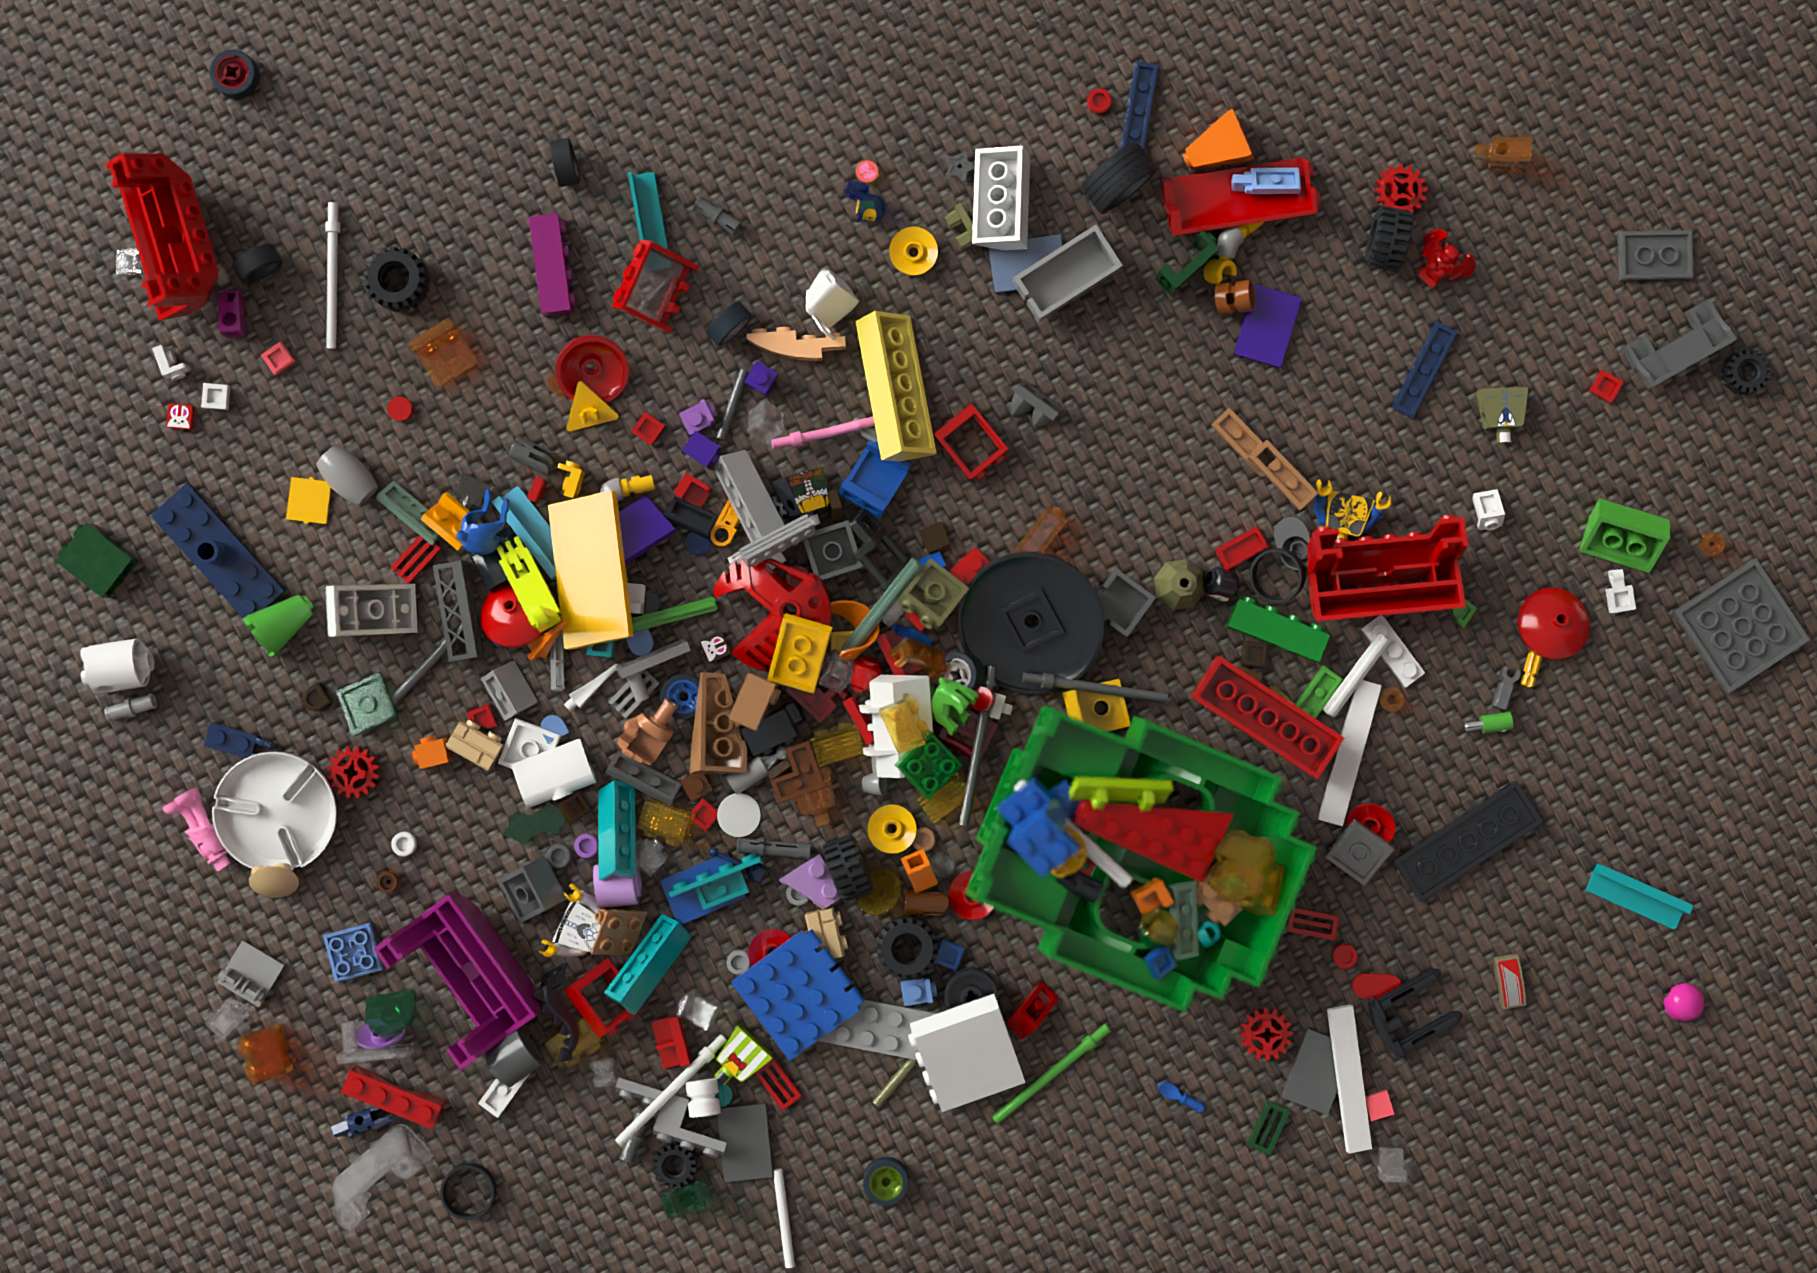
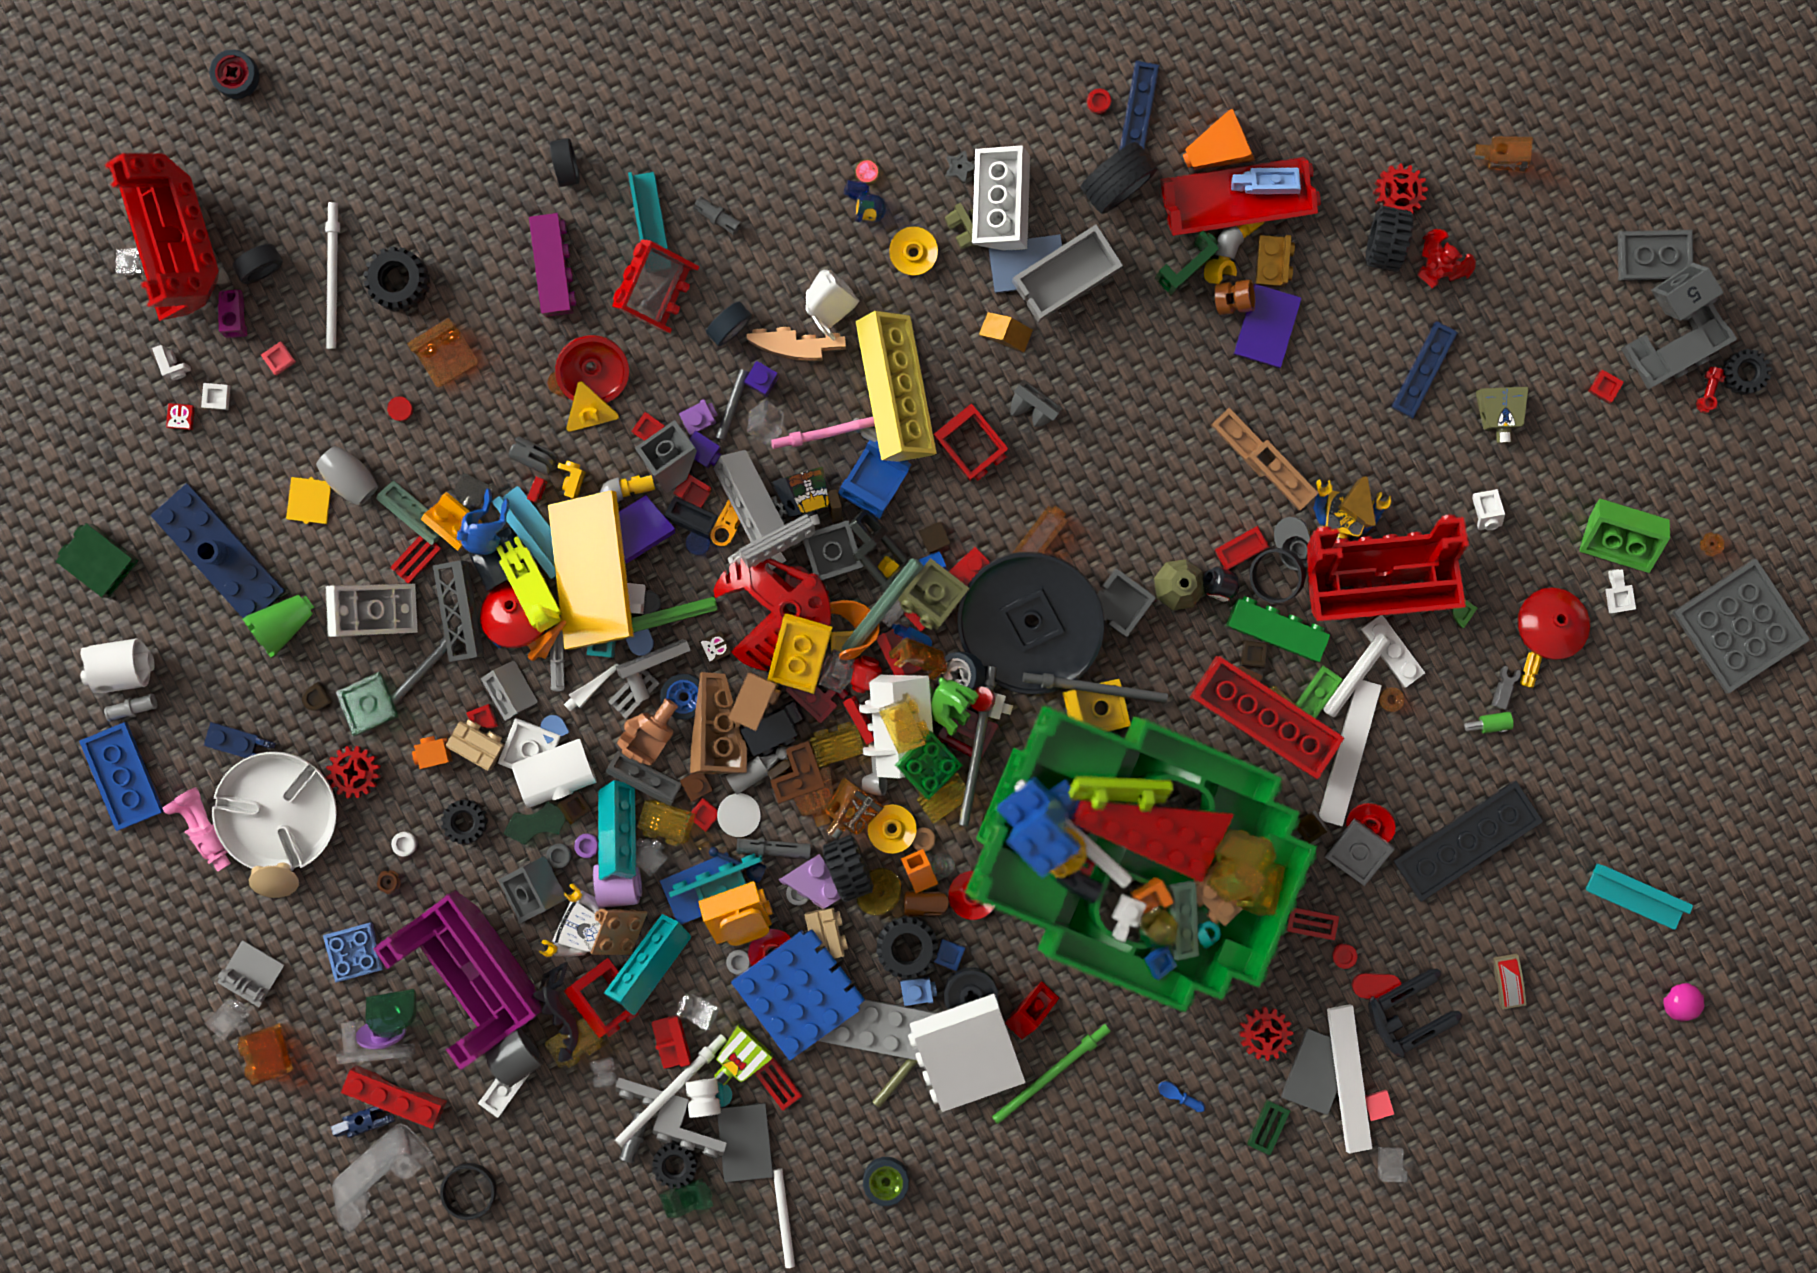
none -> blue plate [79,722,164,831]
none -> black tyre [441,799,488,844]
none -> dark grey slope [635,420,697,493]
none -> light orange brick [698,881,773,946]
none -> clear orange torso [825,778,884,839]
none -> yellow tile [877,556,899,578]
none -> pearl gold slope [979,312,1033,353]
none -> white plate [1112,894,1146,942]
none -> pearl gold bracket [1255,235,1295,287]
none -> dark brown tile [1296,810,1329,844]
none -> pearl gold slope [1338,476,1376,528]
none -> dark grey brick [1651,263,1724,321]
none -> red bar [1696,367,1725,414]

